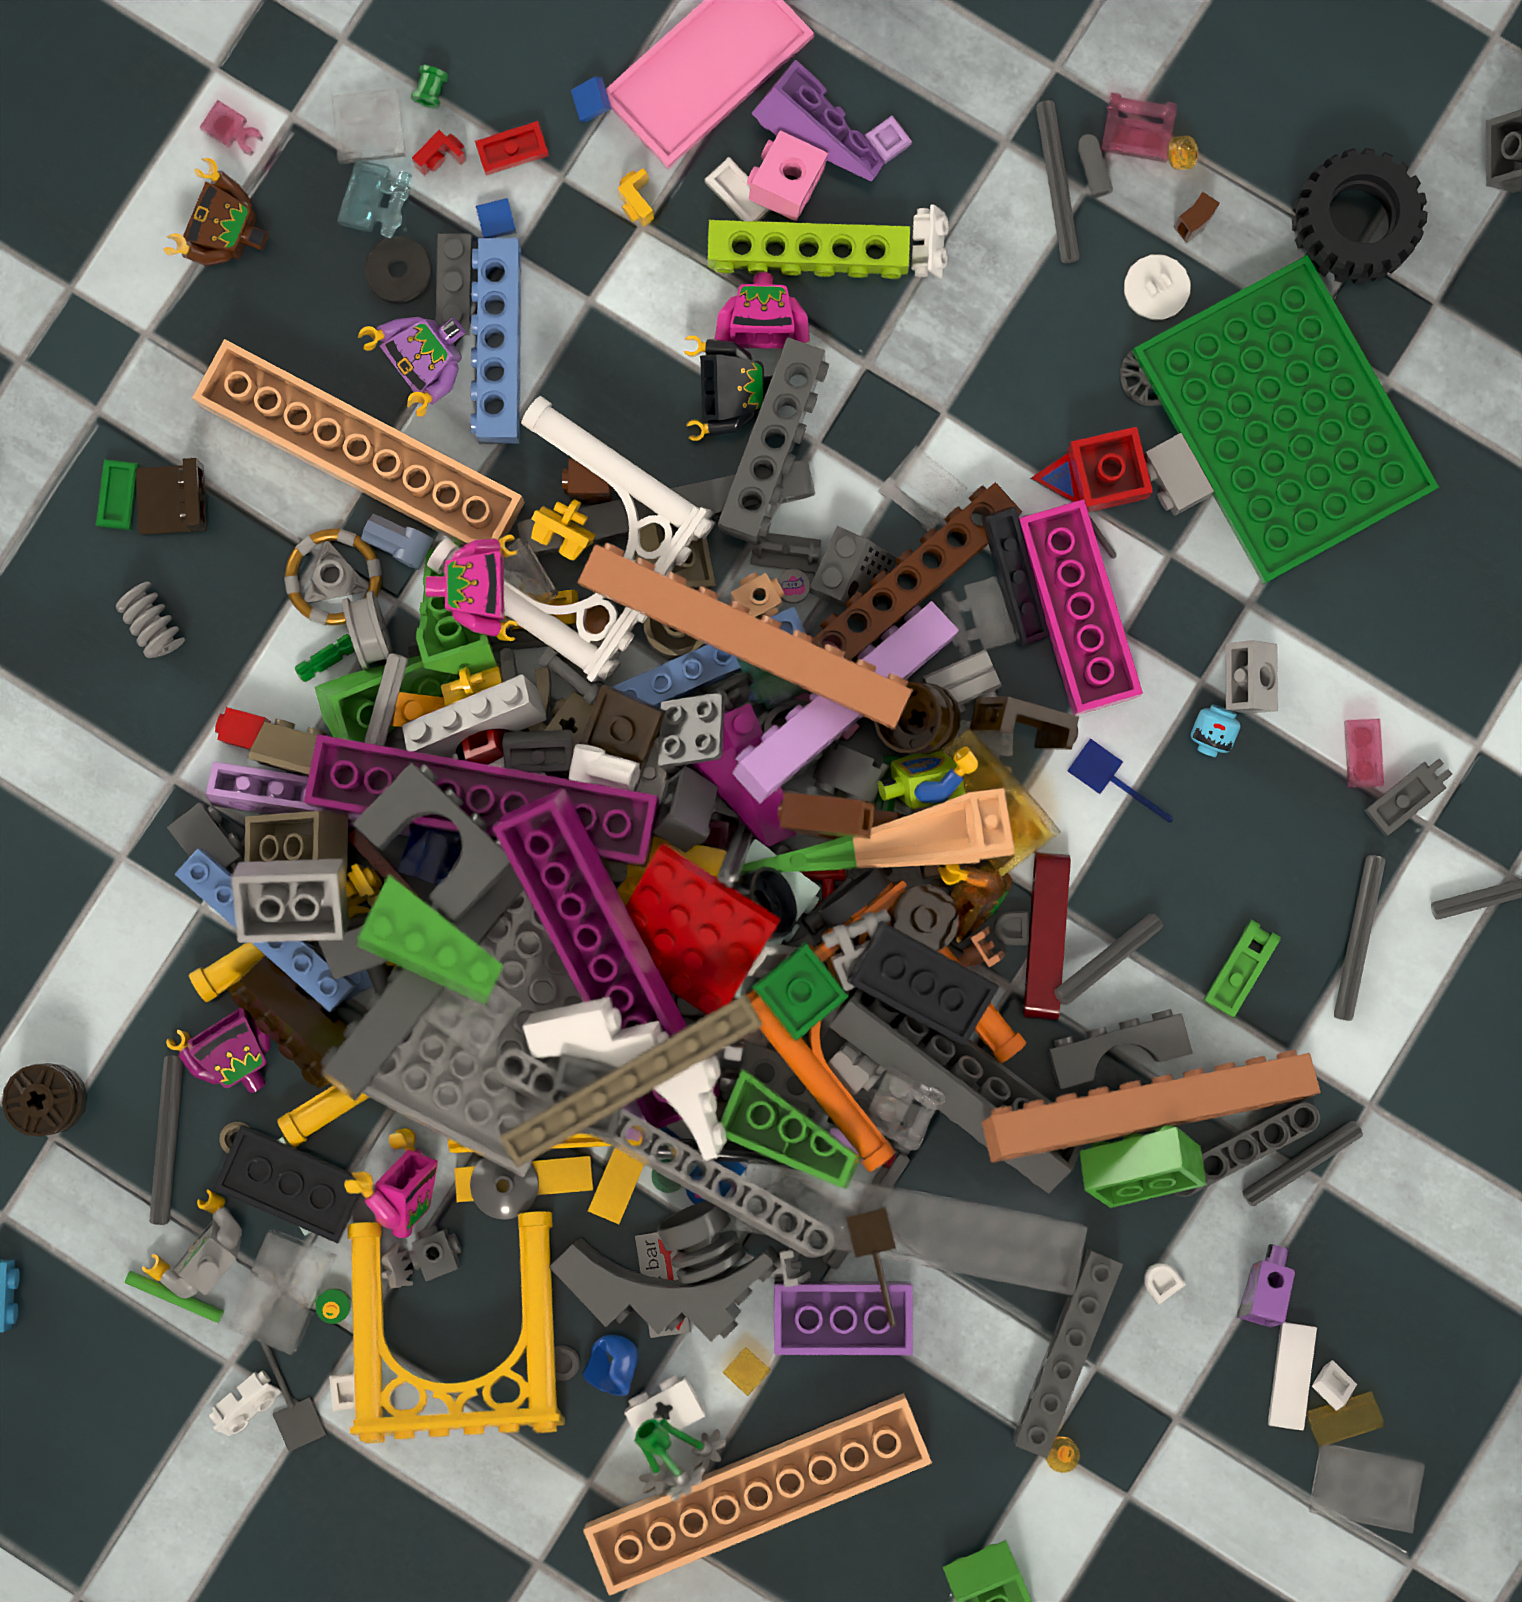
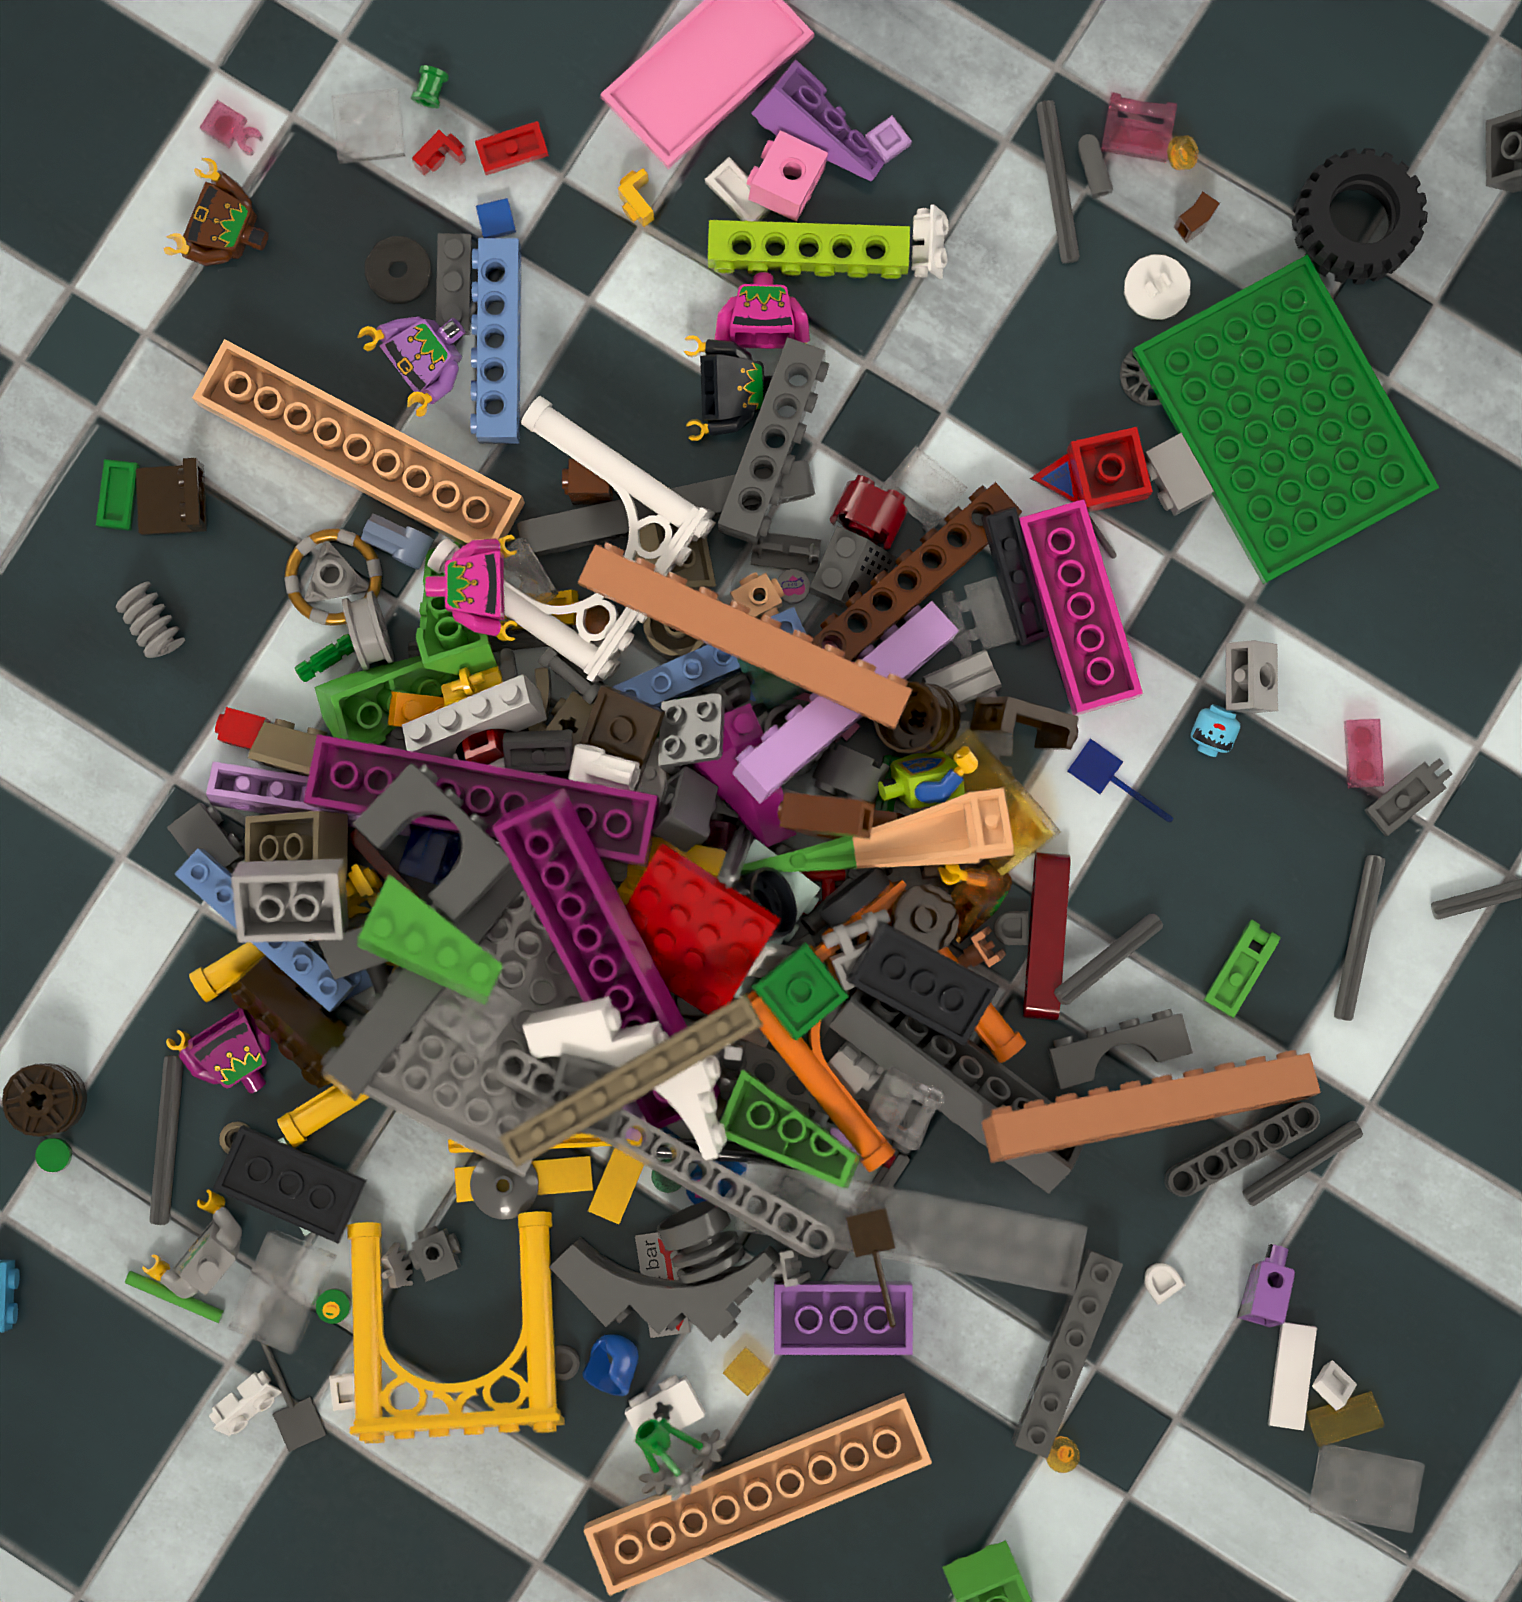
clear light blue plate [337,159,412,238] -> none
dark pink torso [345,1128,438,1238] -> none
light grey axle [364,654,408,746] -> none
yellow hips [531,499,596,561] -> none
blue tile [571,76,612,122] -> none
bright green brick [1080,1126,1207,1208] -> none
none -> green tile [35,1138,72,1172]
none -> dark red brick [829,475,908,549]

